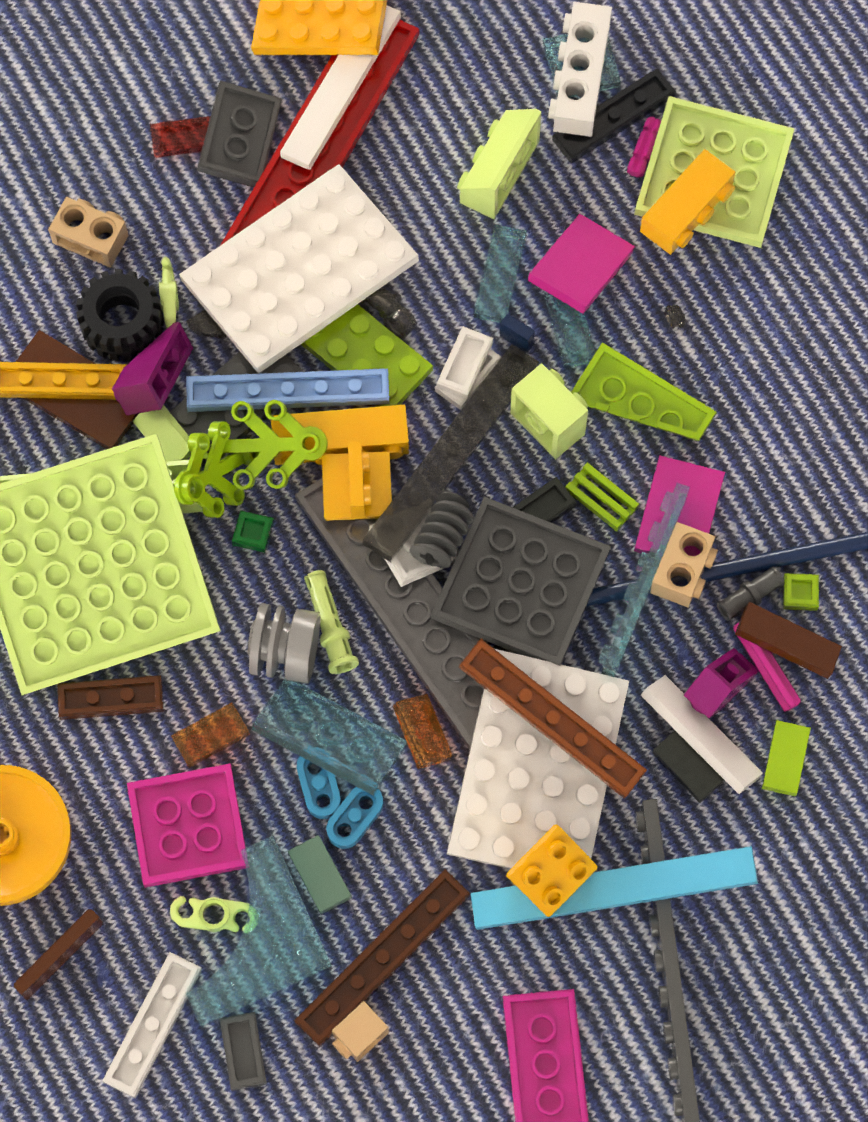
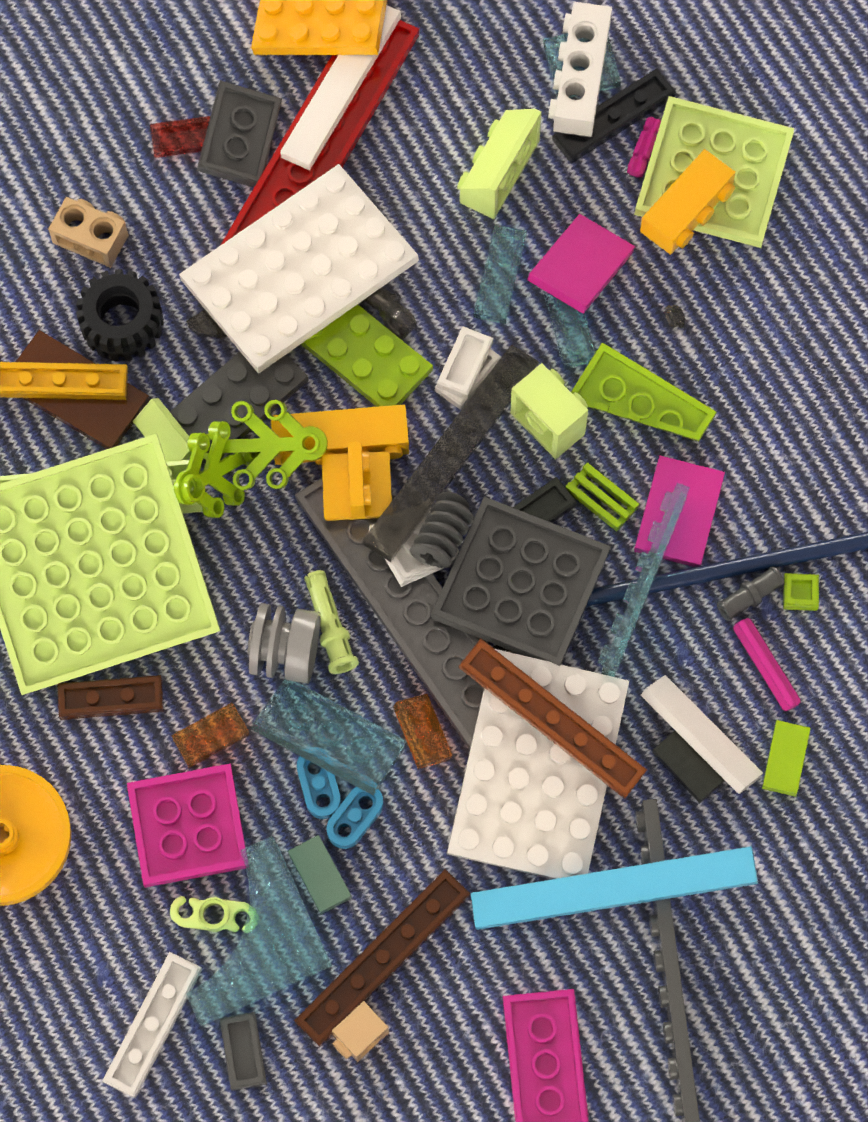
reddish brown tile [13,909,103,1000] -> none
magenta slope [112,322,193,415] -> none
yellowish green piece [159,257,179,328] -> none
light blue tile [186,368,389,412] -> none
green tile [232,510,274,553] -> none
dark blue tile [500,314,535,353] -> none
yellow bracket [506,824,598,917] -> none
tan brick [650,522,718,608] -> none
magenta slope [683,648,759,718] -> none
reddish brown tile [735,602,842,679] -> none

